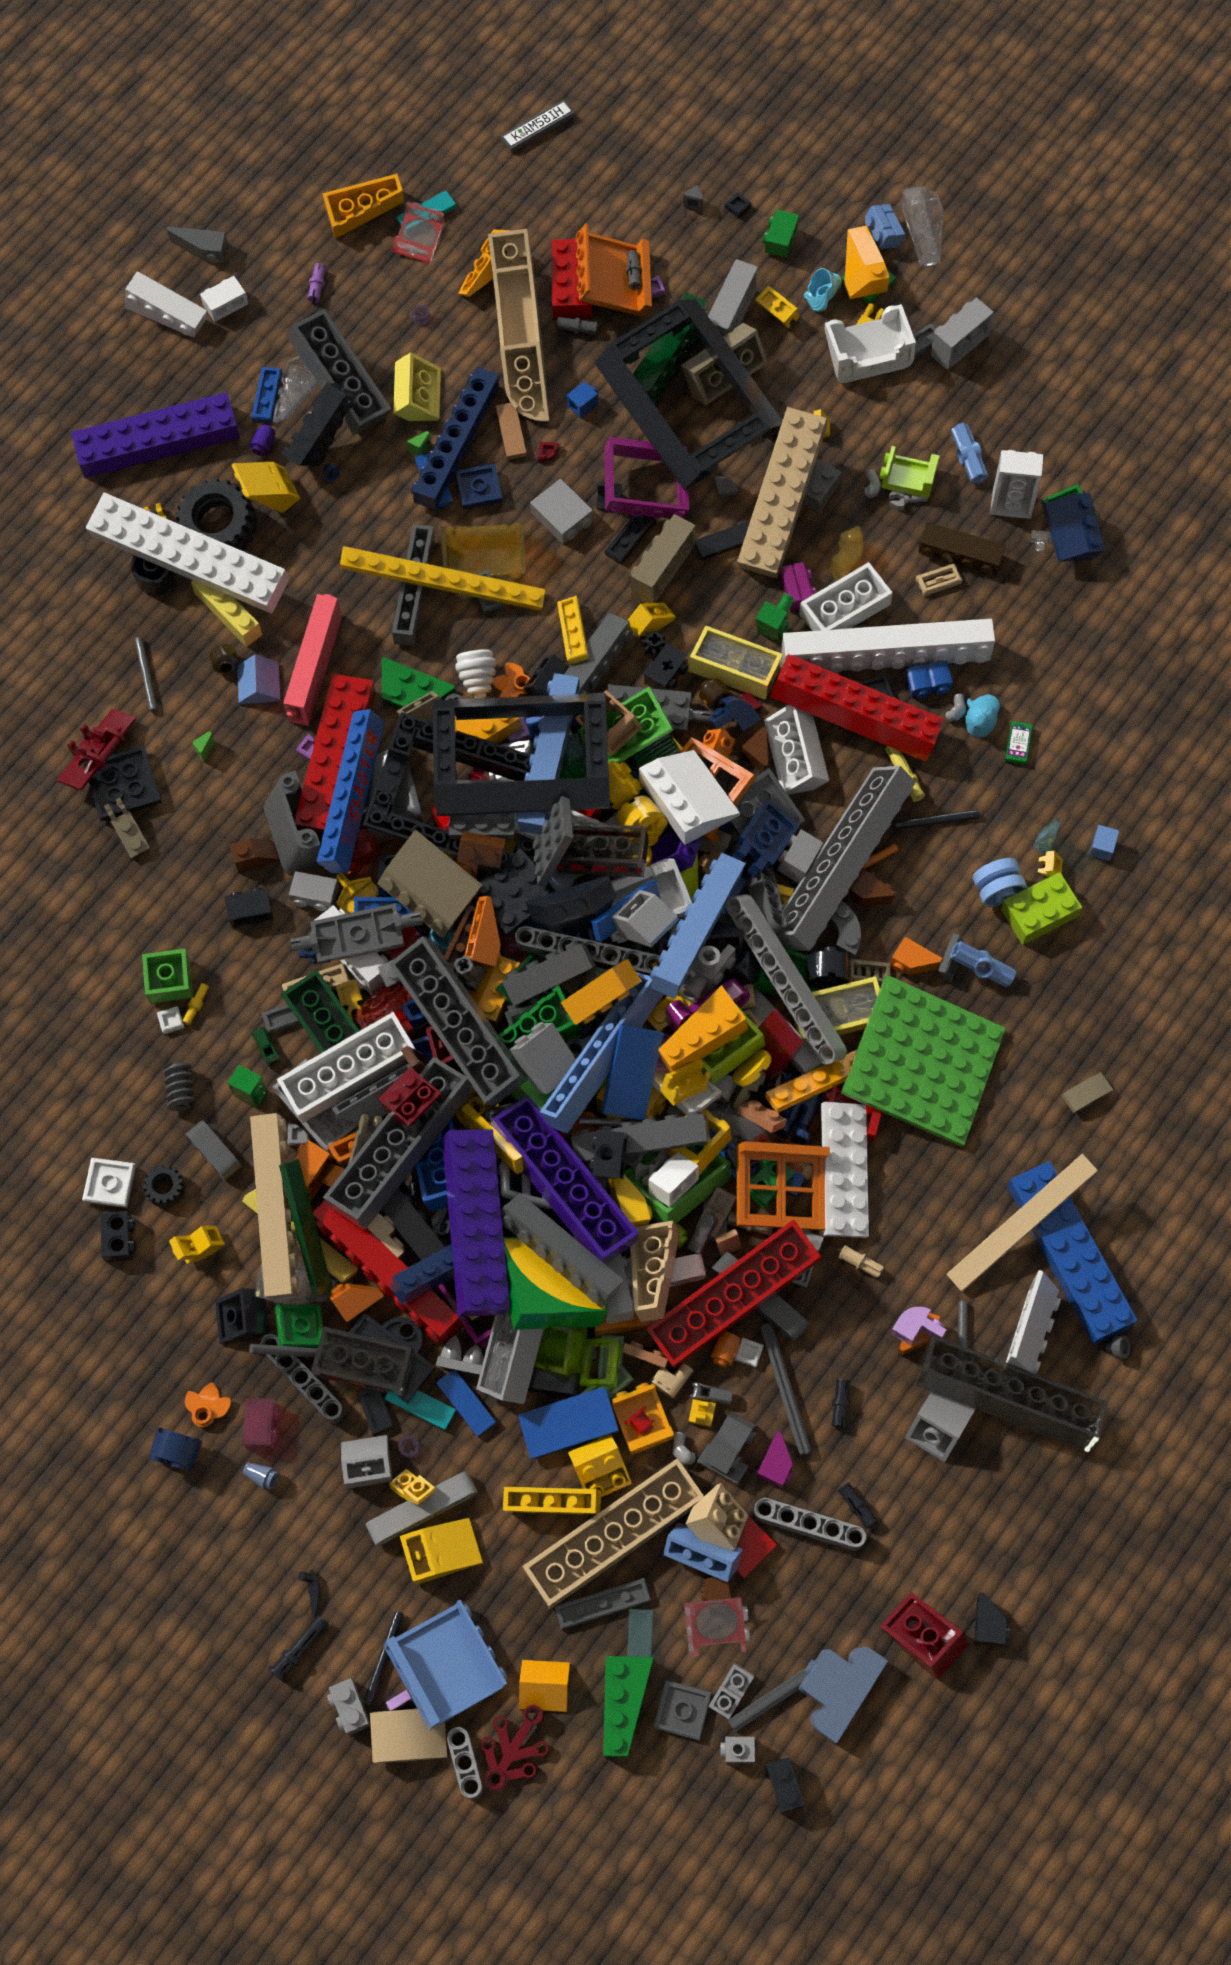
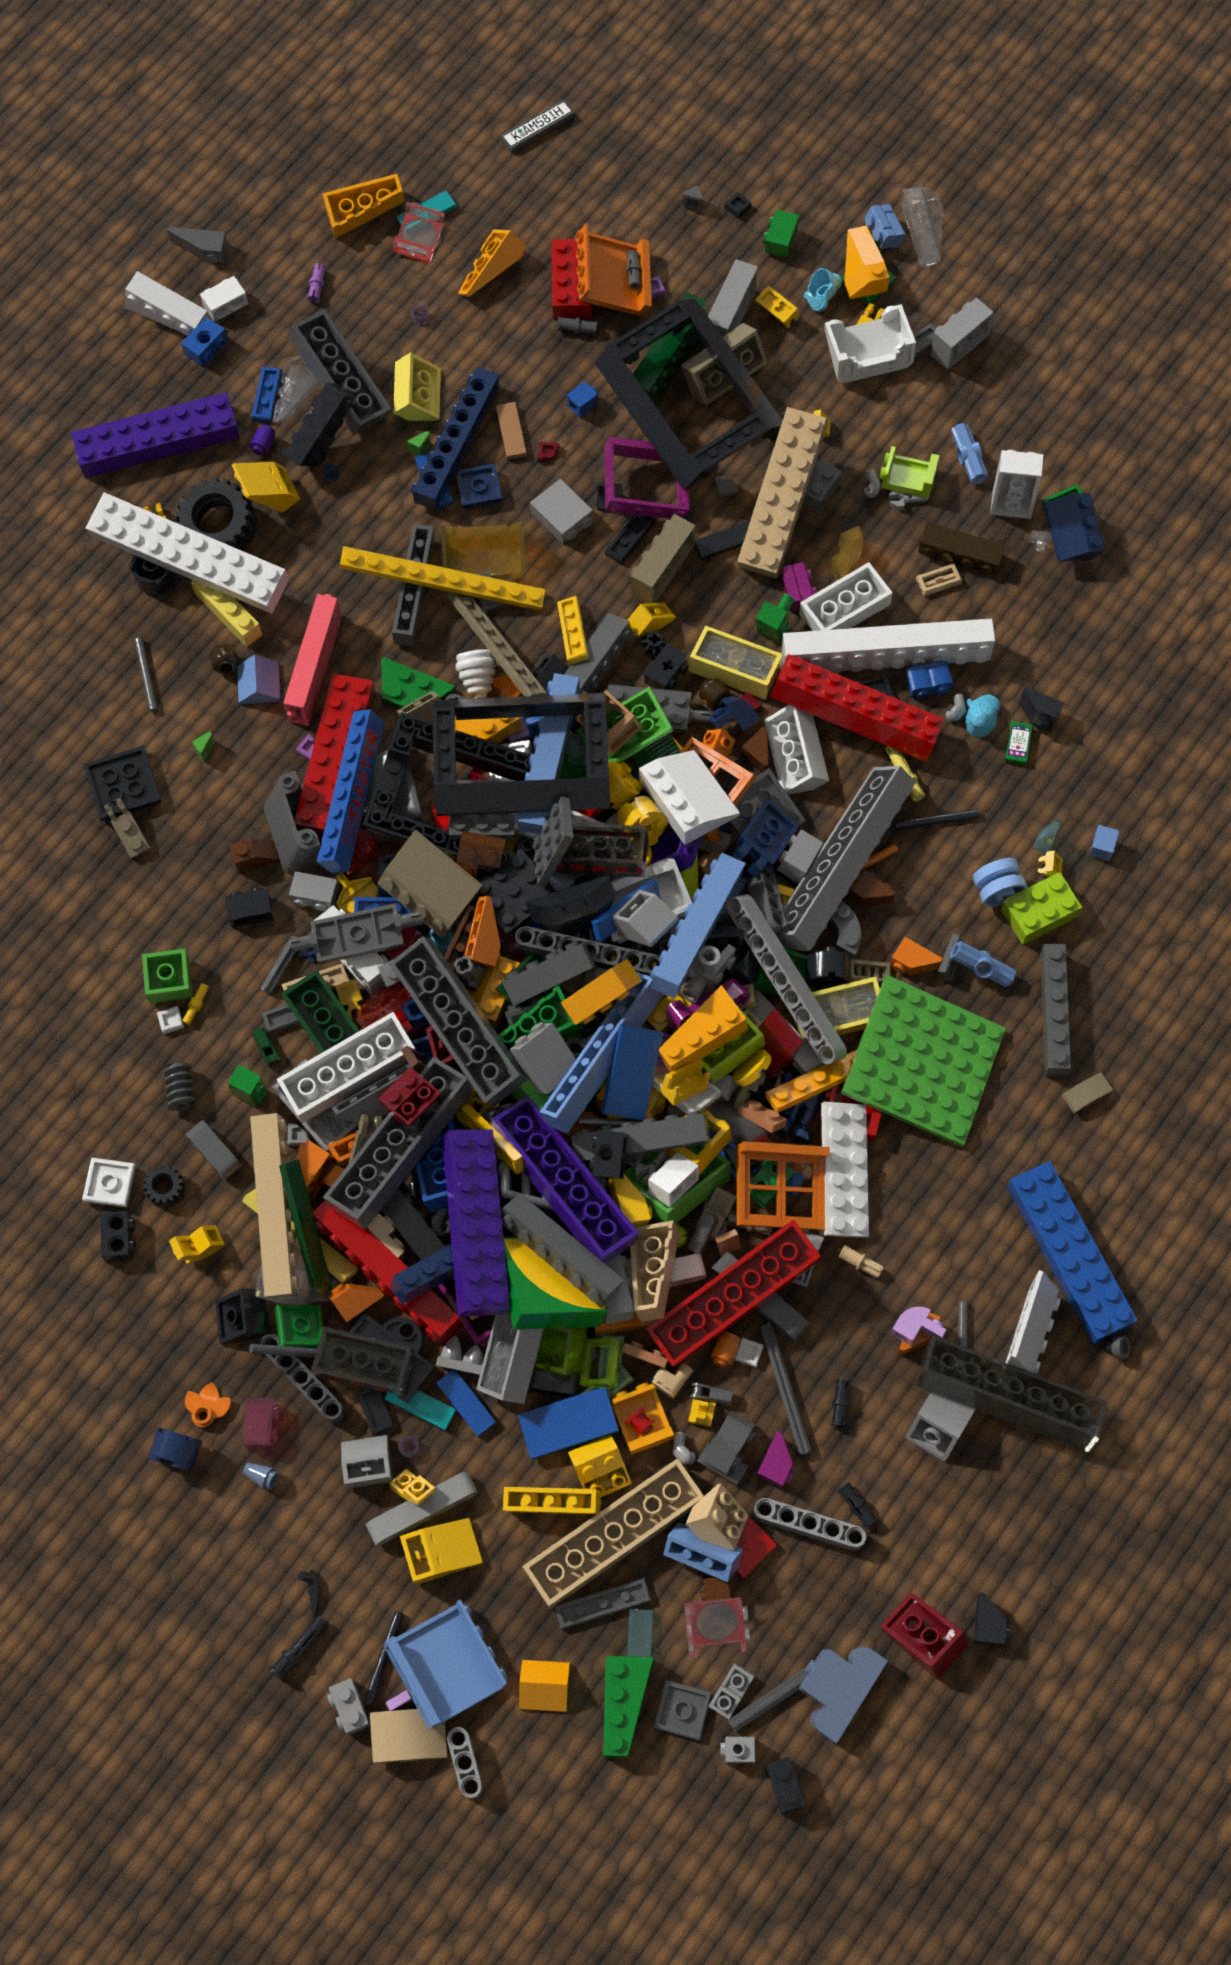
dark red piece [57,709,137,791] -> none
dark red plant [481,1705,549,1792] -> none
tan slope [488,229,549,422] -> none
tan tile [947,1154,1099,1292] -> none
none -> blue brick [181,317,228,367]
none -> dark grey axle [261,936,298,994]
none -> dark tan tile [447,592,548,696]
none -> black slope [1019,686,1064,733]
none -> dark grey brick [1040,944,1071,1077]

